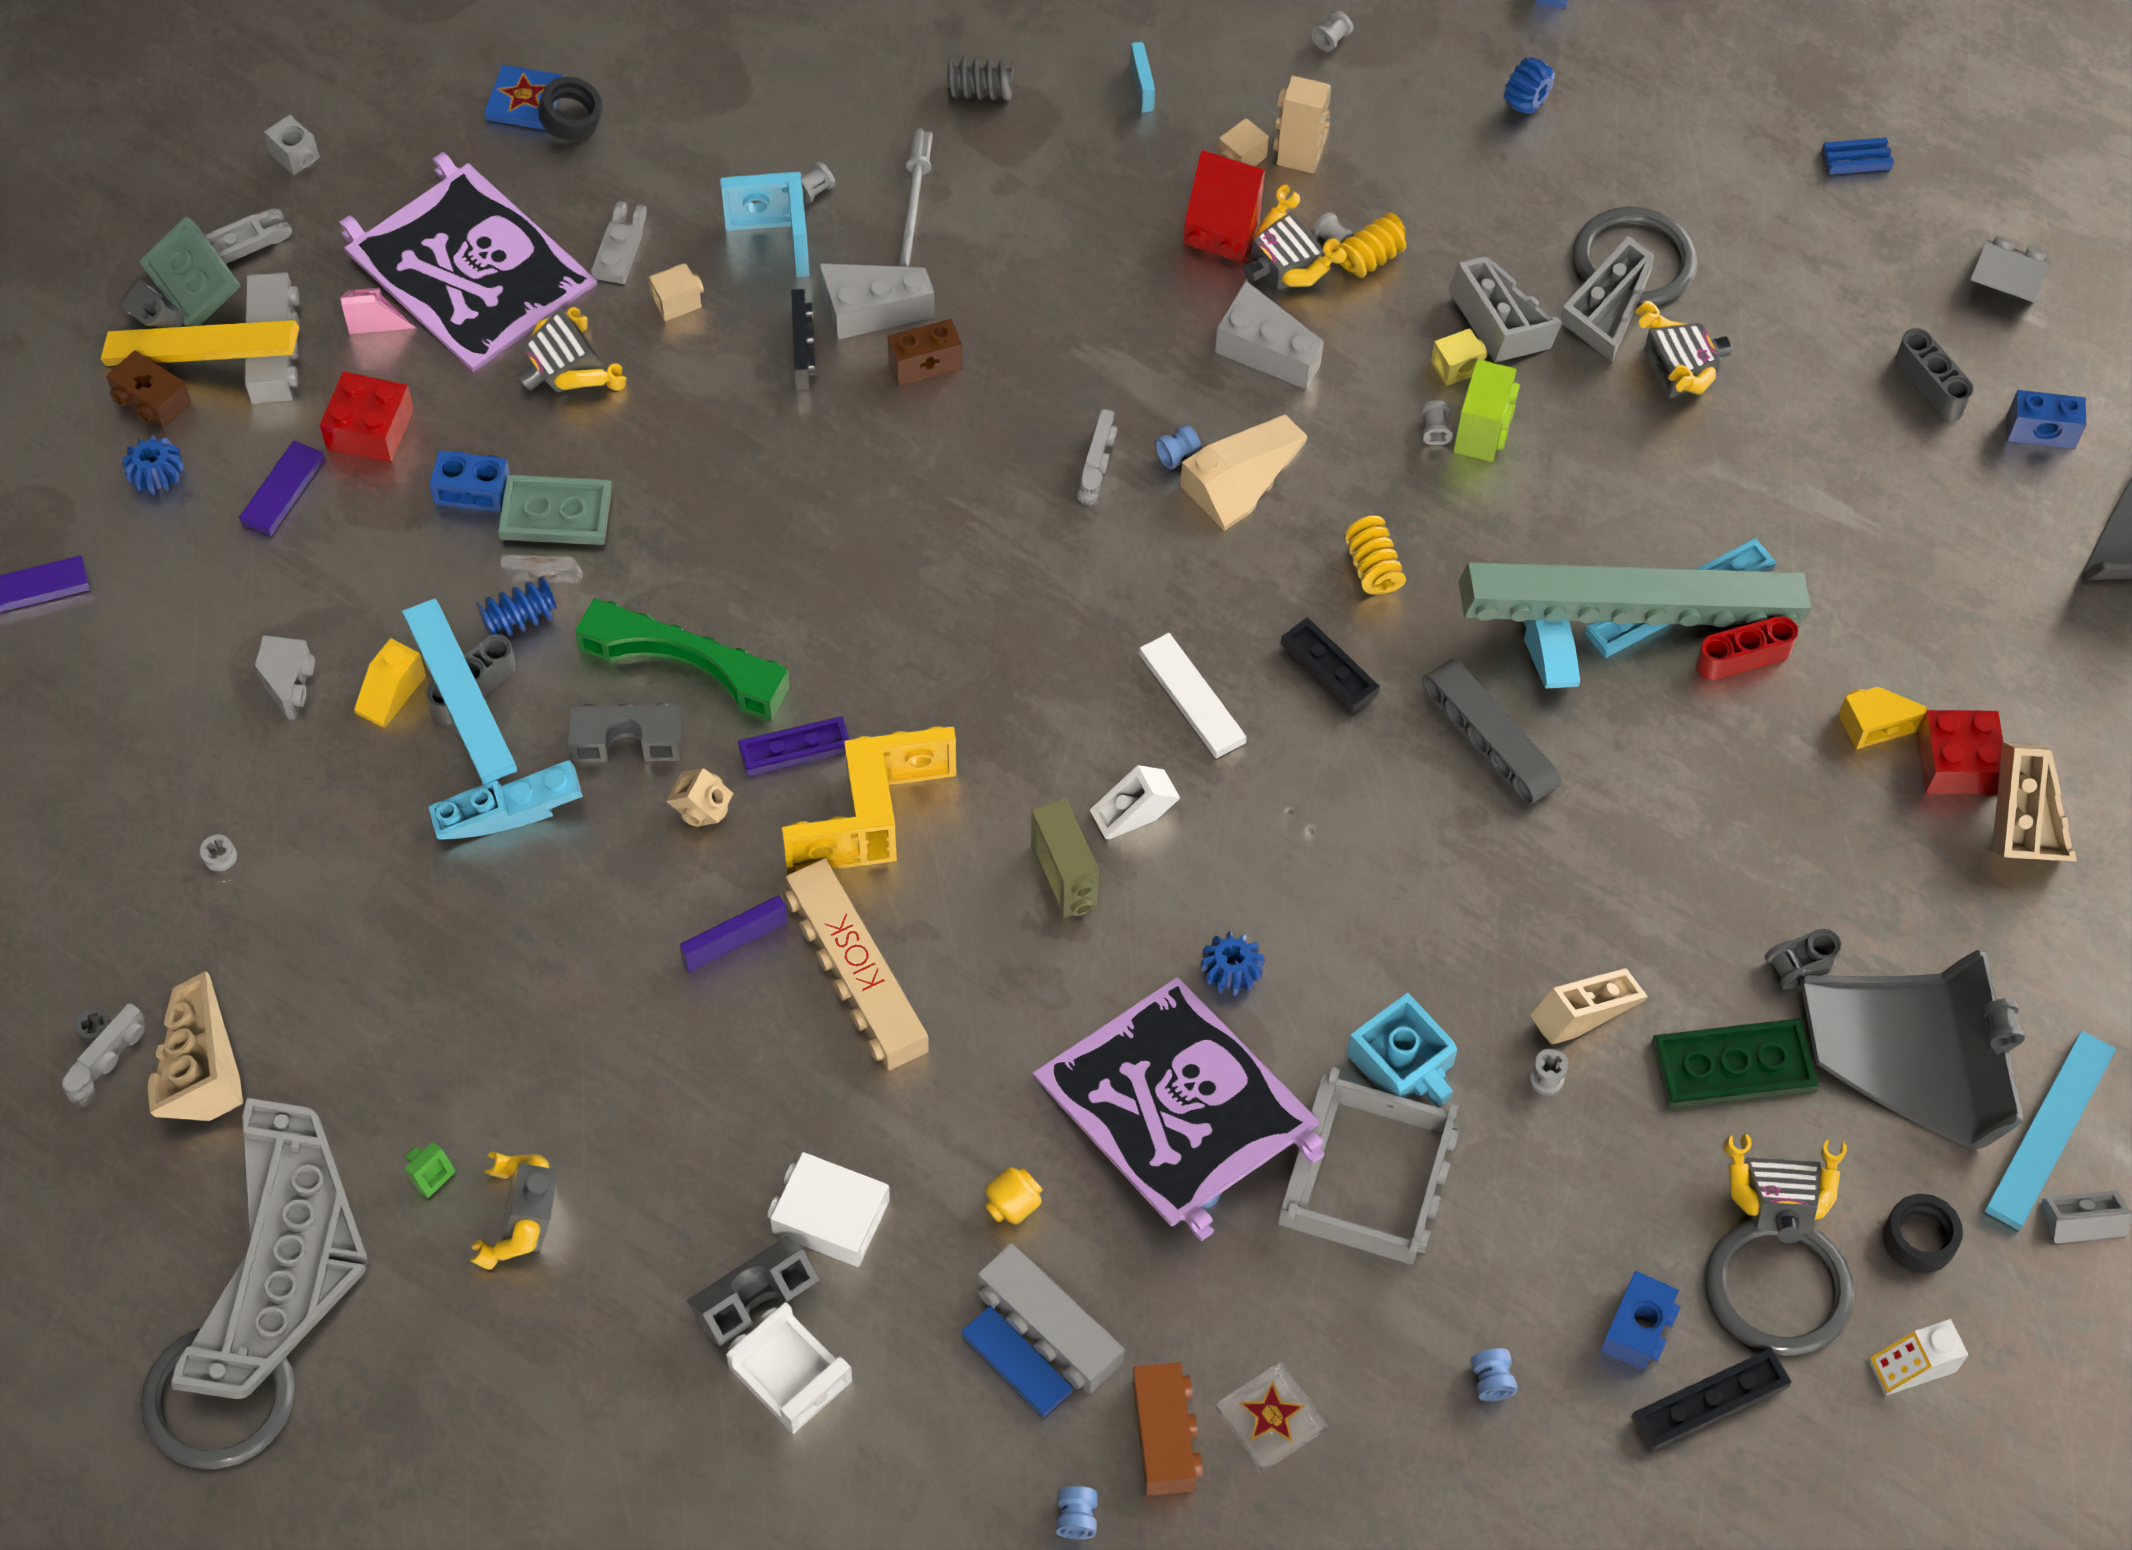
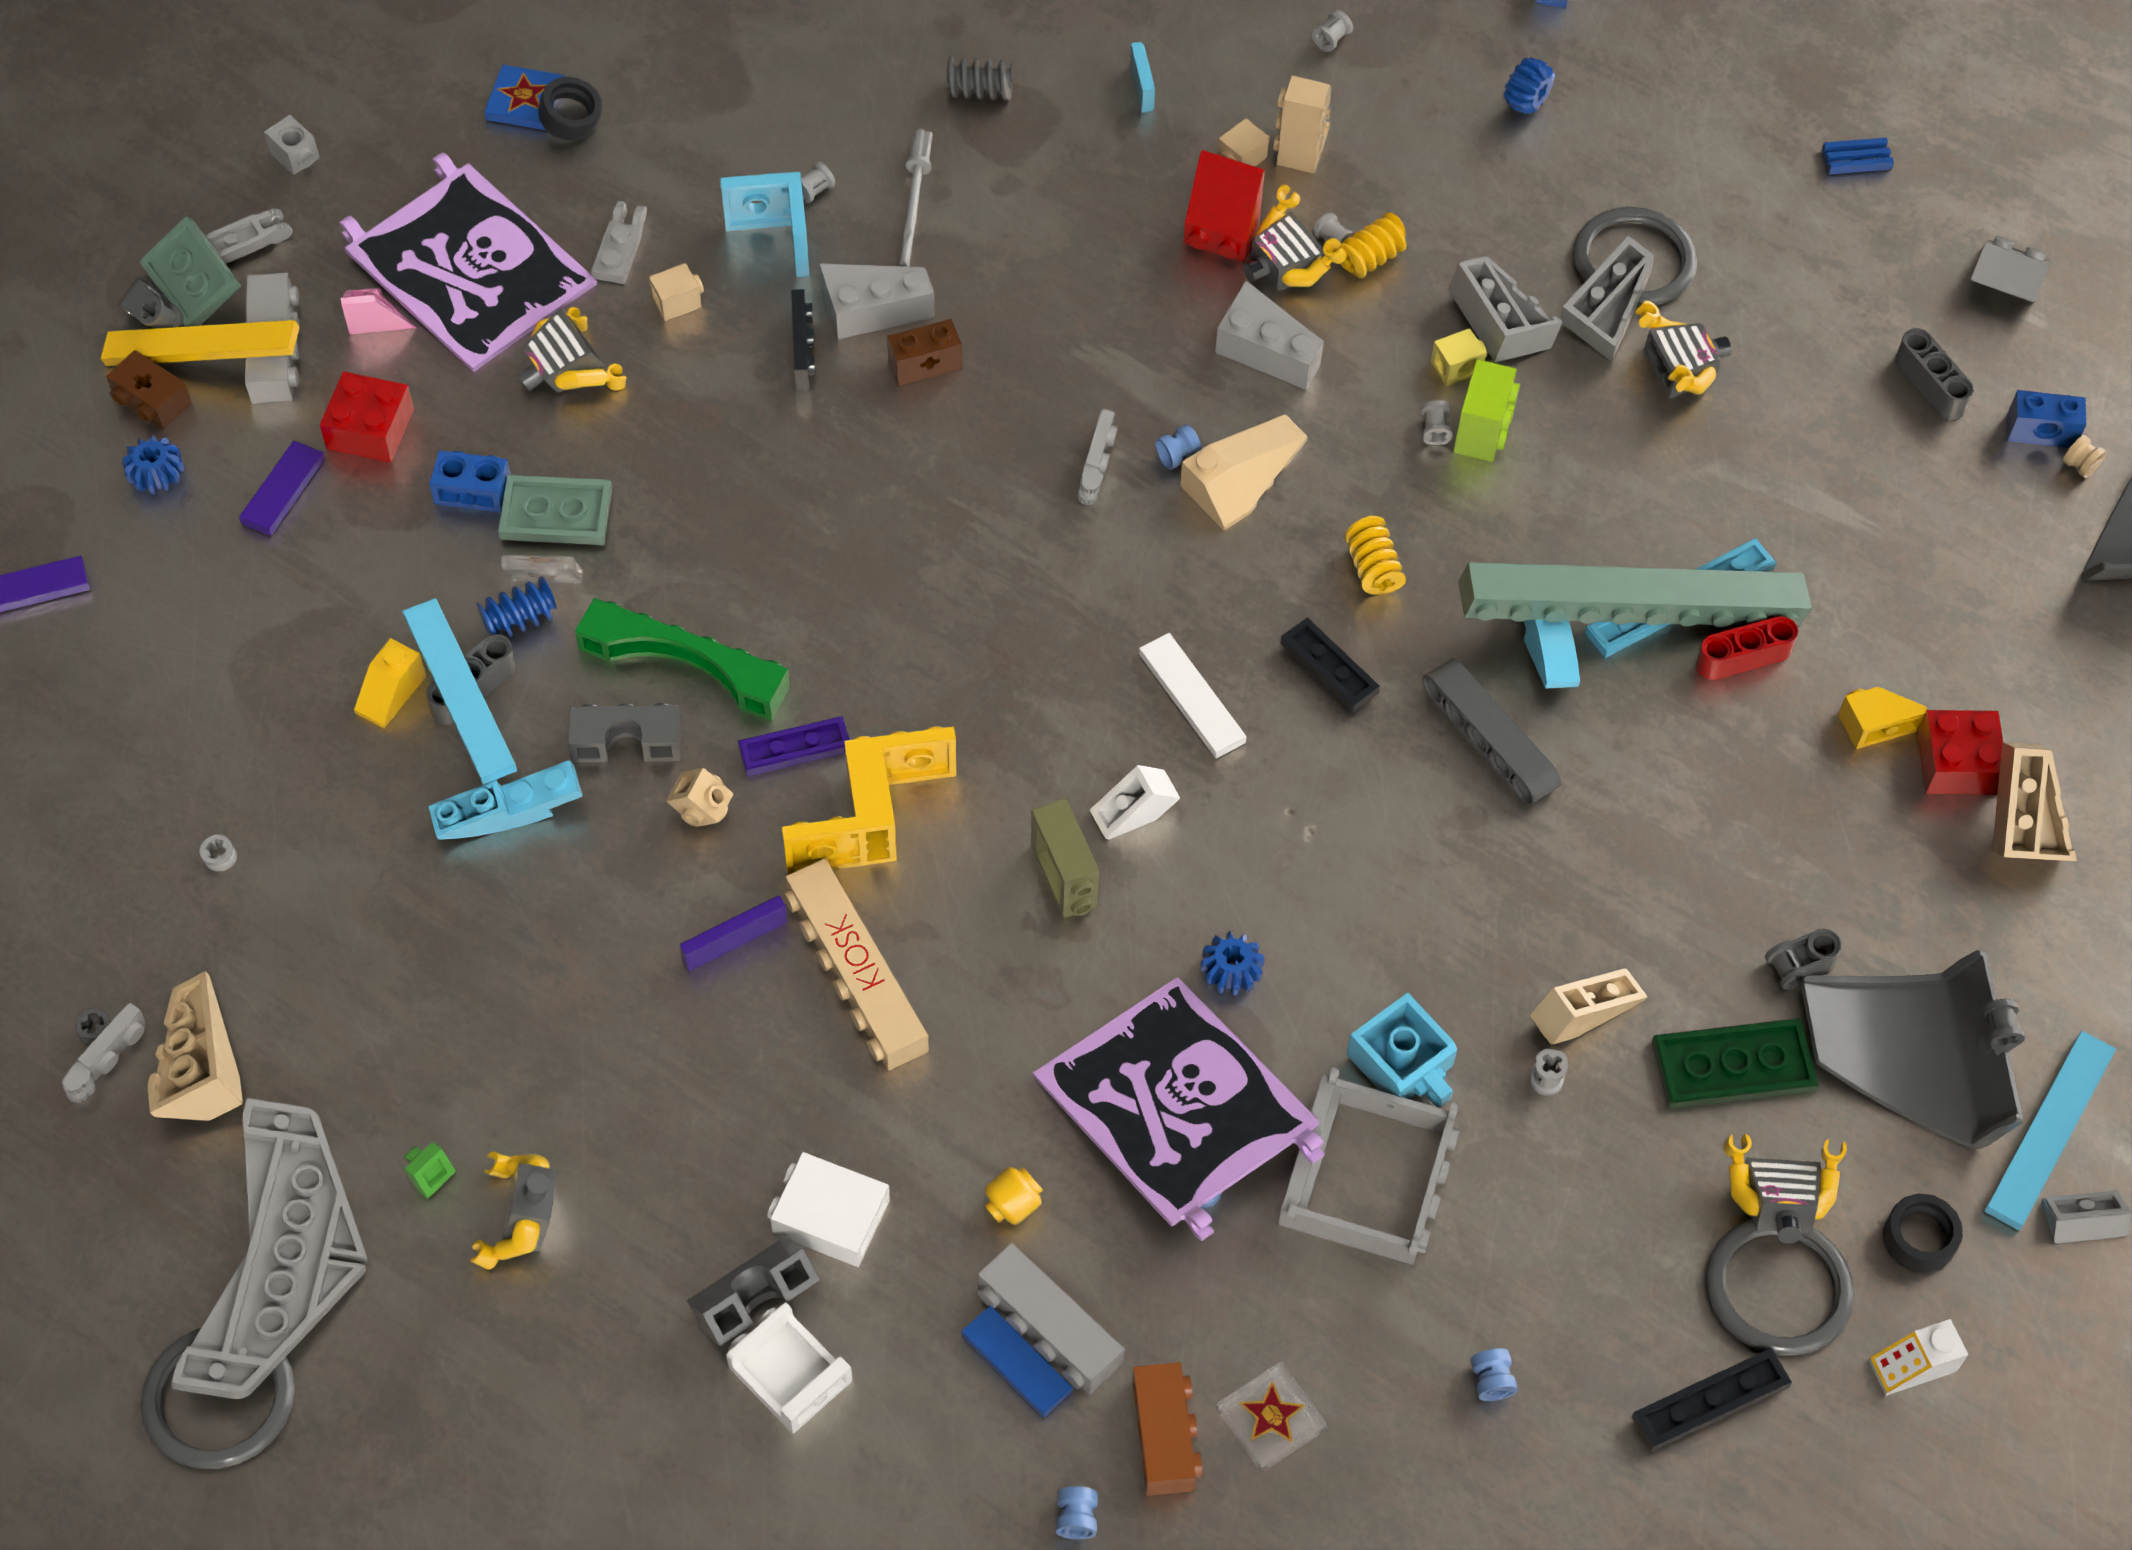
light grey slope [255,635,315,720] -> none
blue brick [1600,1270,1681,1371] -> none
none -> tan wheel [2063,435,2107,479]

